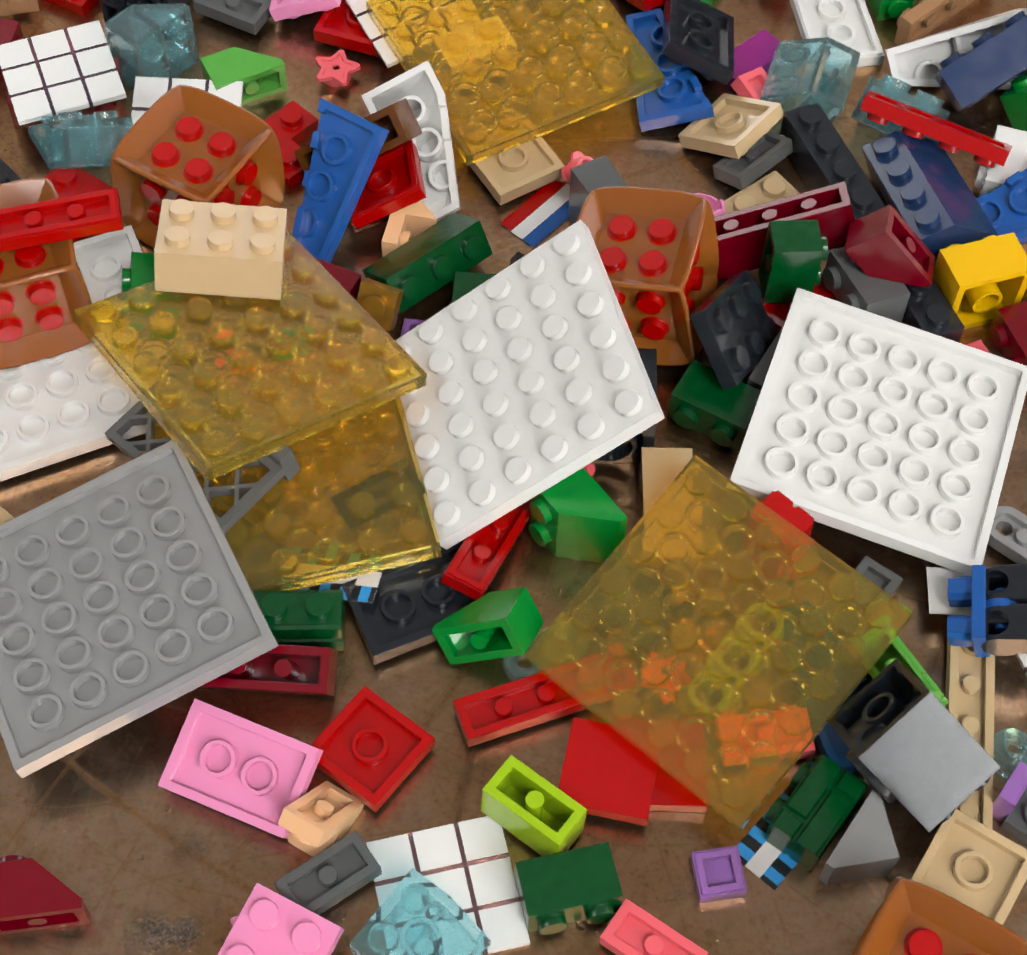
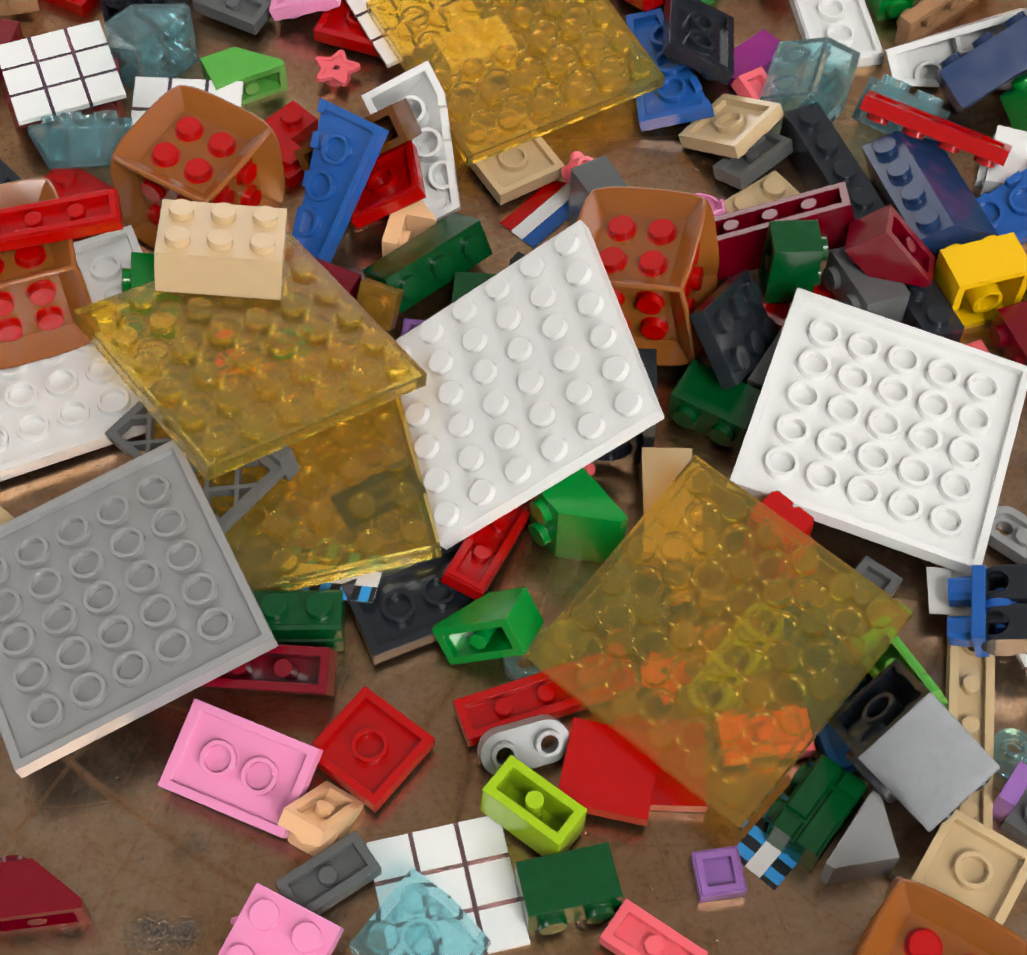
none -> light grey plate [477,714,569,775]

